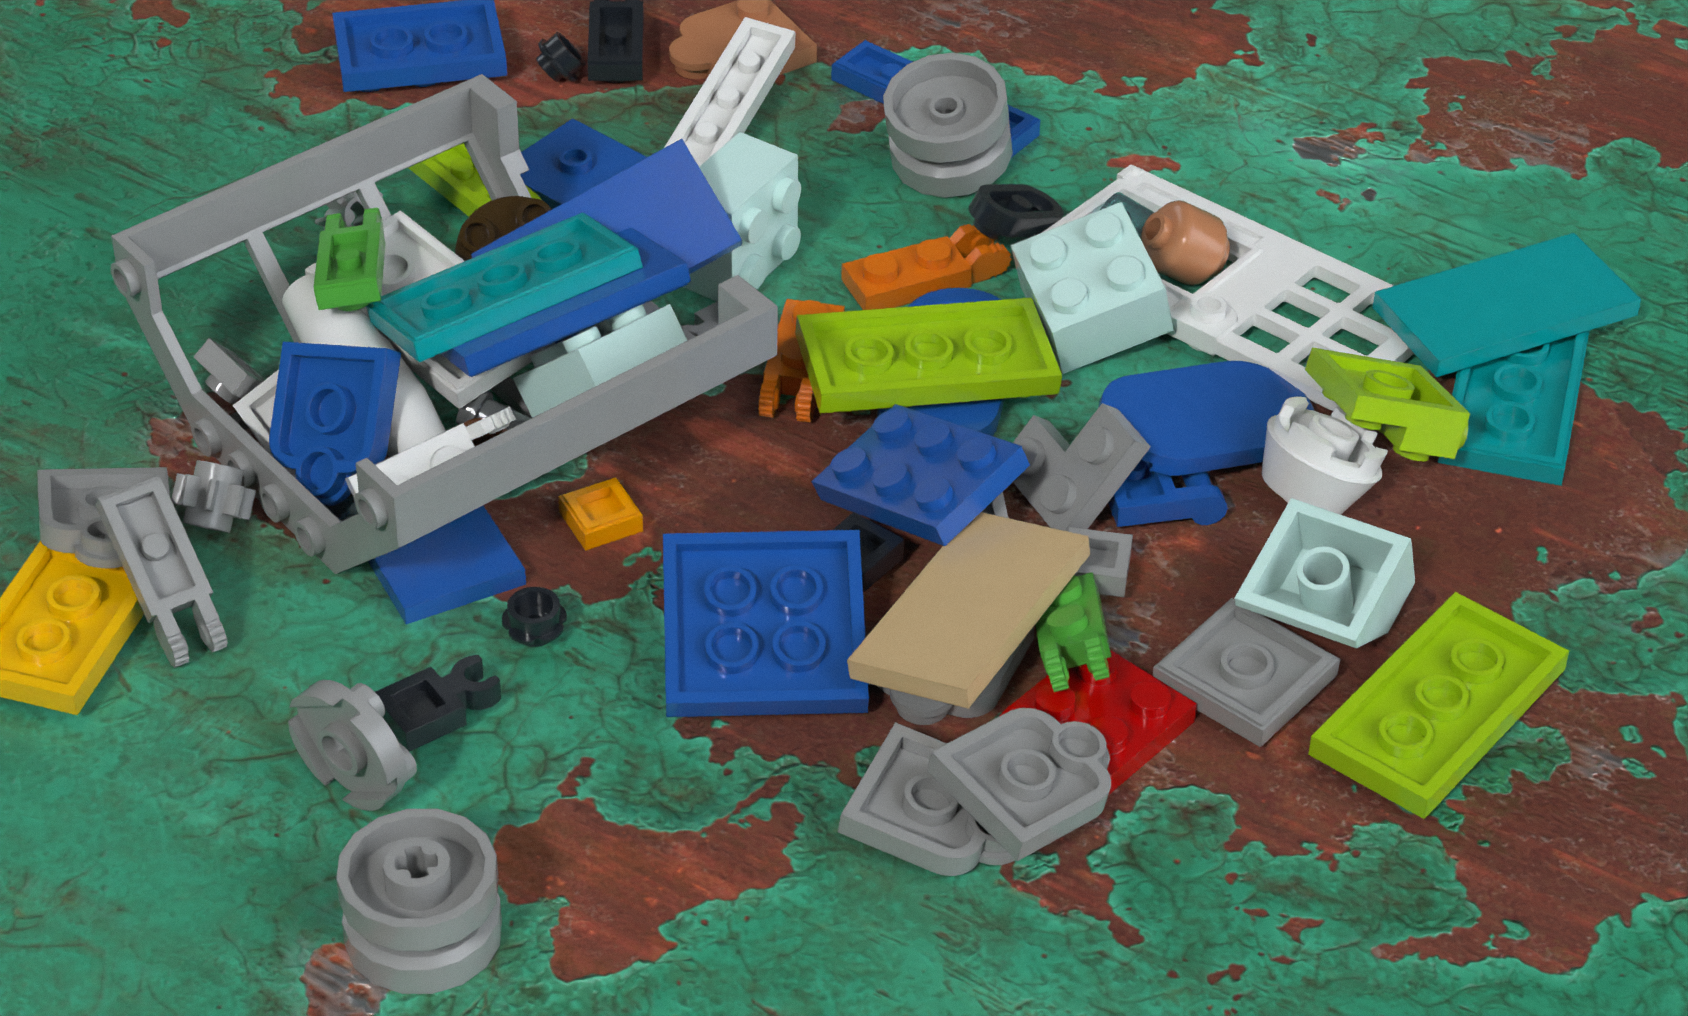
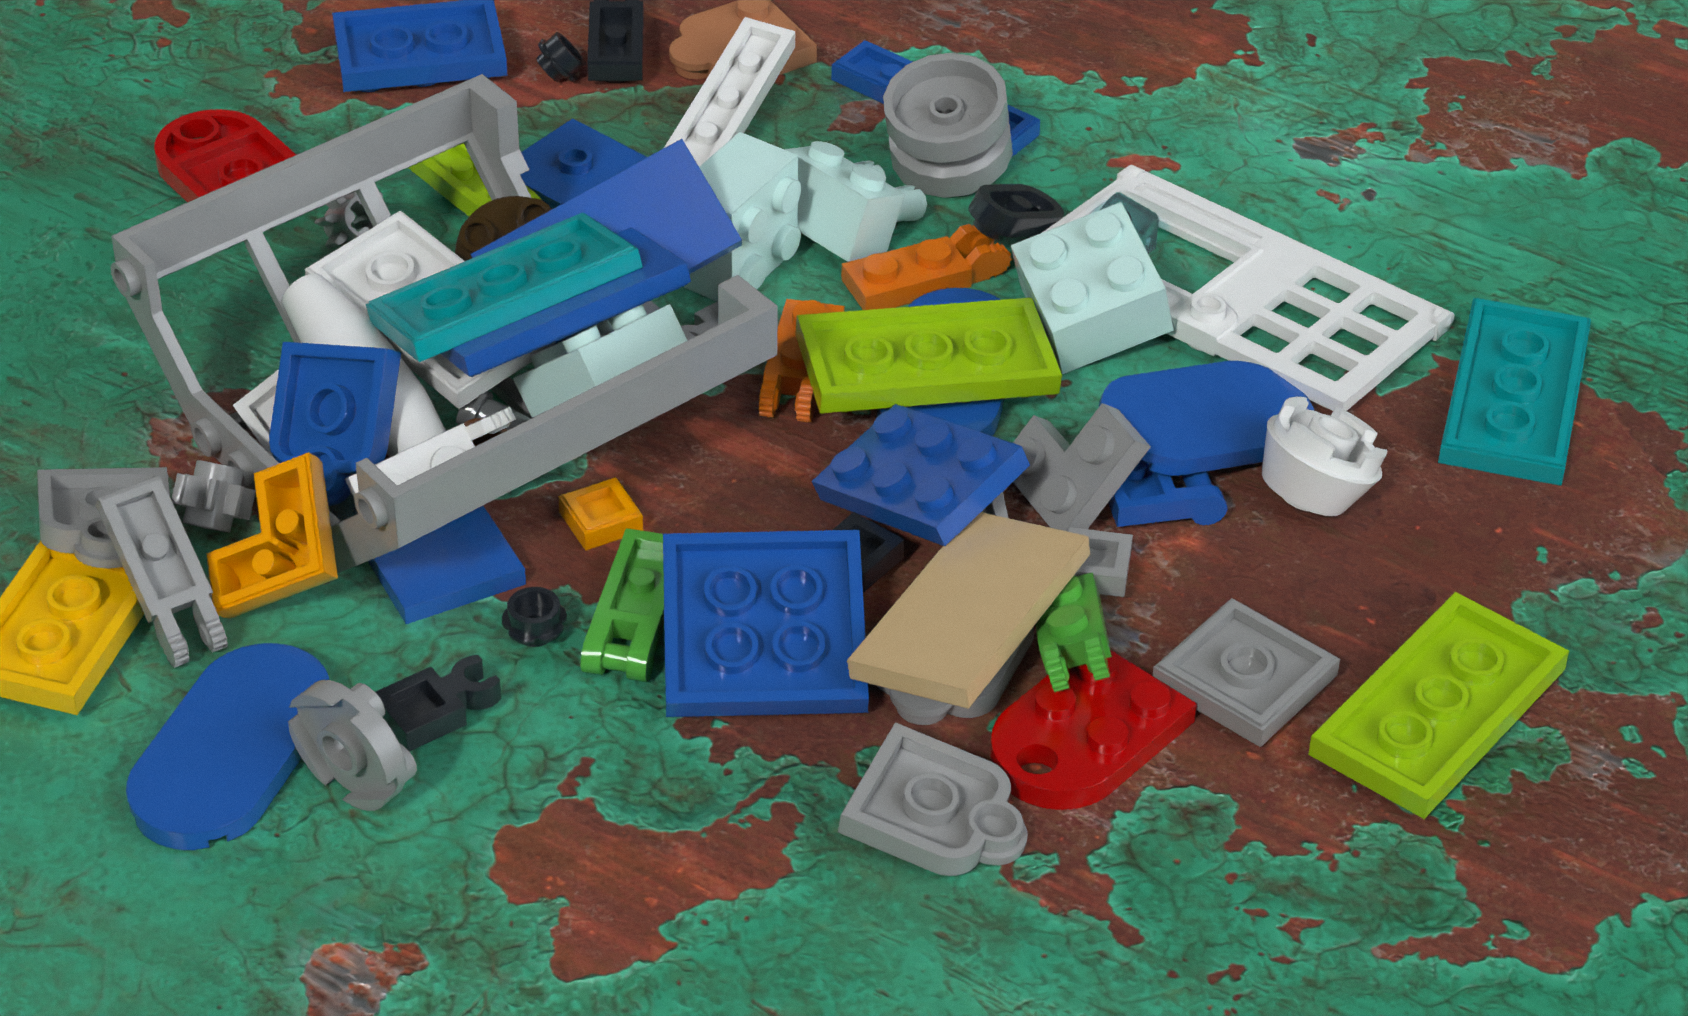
light grey plate [193,338,265,405] -> none
bright green hinge [314,207,386,311] -> none
light grey wheel [336,809,502,994] -> none
light grey plate [927,708,1111,861] -> none
nougat head [1141,200,1230,285] -> none
light aqua slope [1234,498,1415,648] -> none
lime plate [1305,347,1470,462] -> none
teal tile [1372,233,1641,377] -> none
none -> blue tile [126,643,329,850]
none -> red plate [154,109,297,202]
none -> light orange brick [206,452,338,618]
none -> bright green plate [581,528,664,682]
none -> light aqua brick [785,141,927,262]

